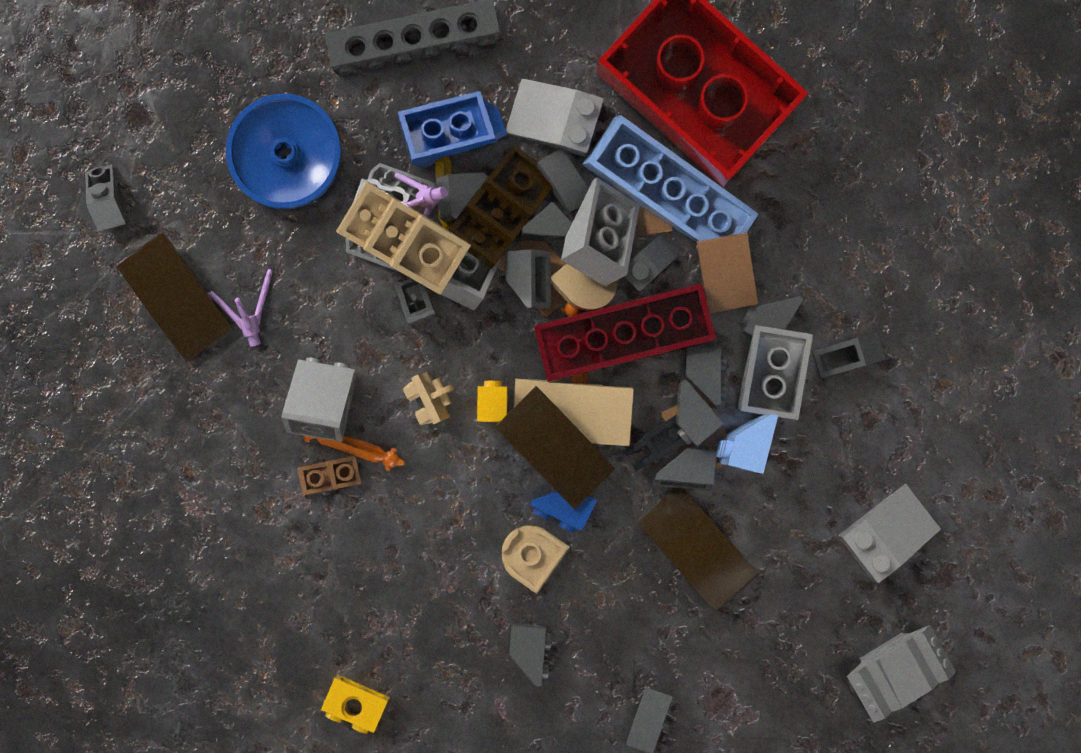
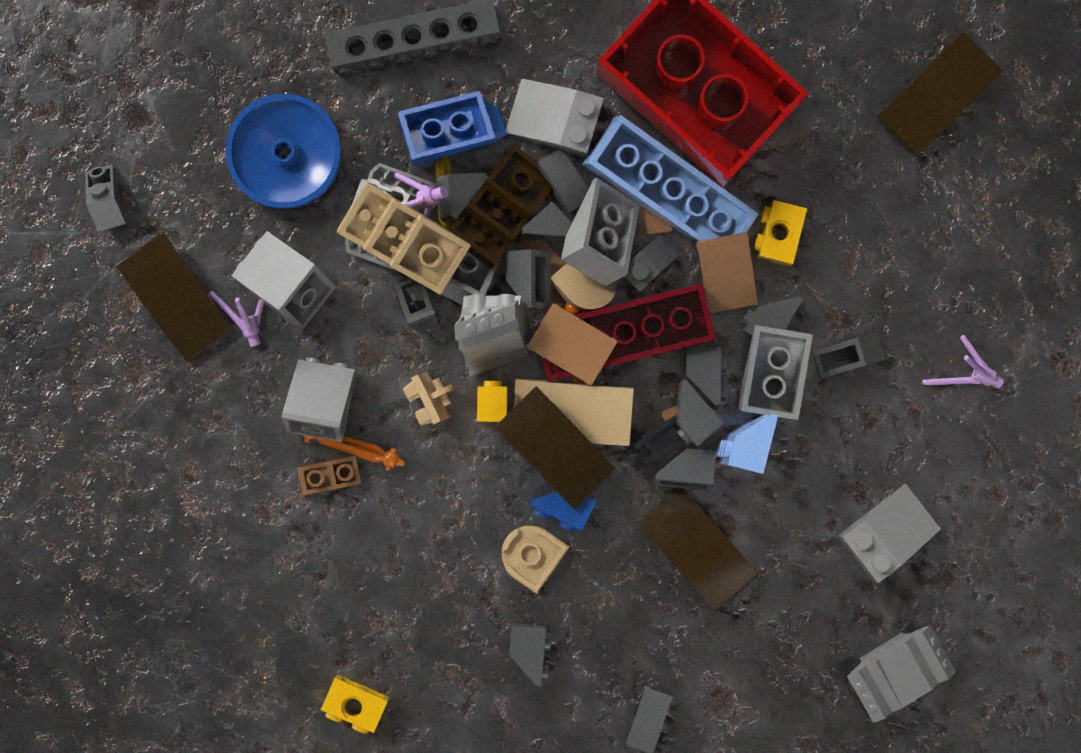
none -> light grey slope [231,231,336,331]
none -> light grey slope [454,294,531,376]
none -> medium nougat piece [527,303,618,386]
none -> yellow brick [754,200,807,267]
none -> dark brown slope [878,31,1003,155]
none -> lavender plant [922,335,1004,389]

